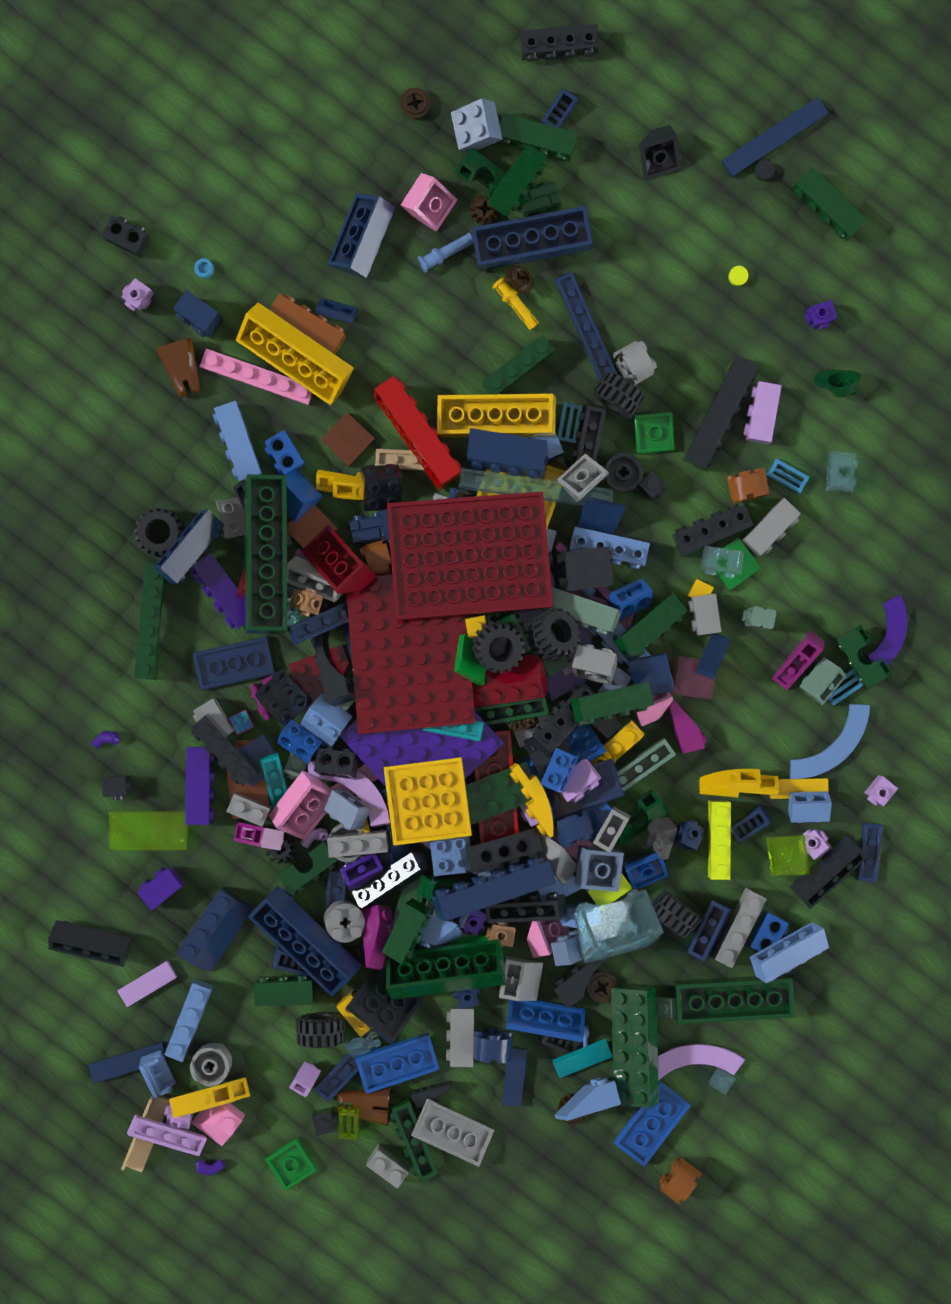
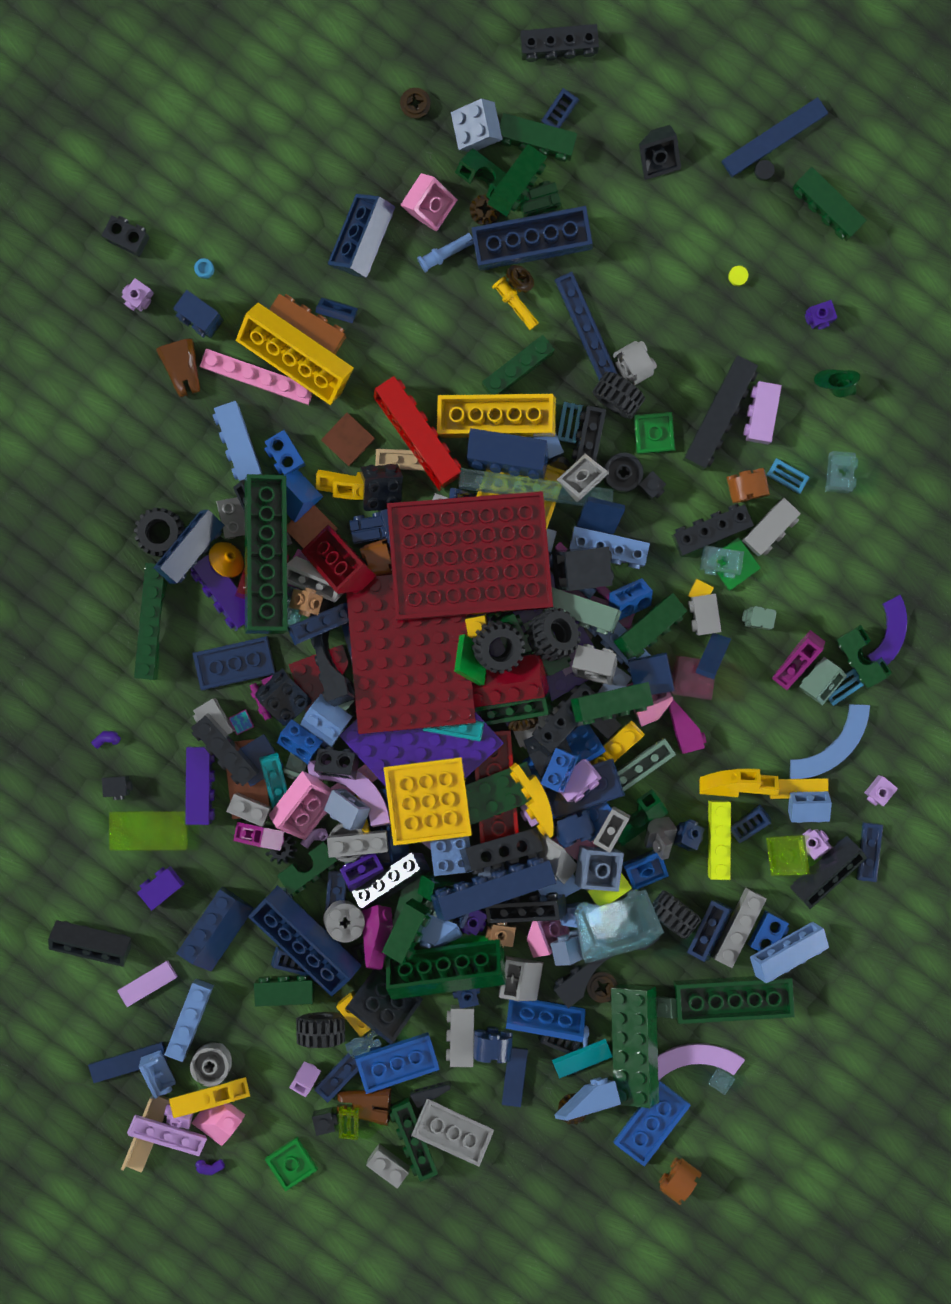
none -> light orange dish [209,542,244,578]

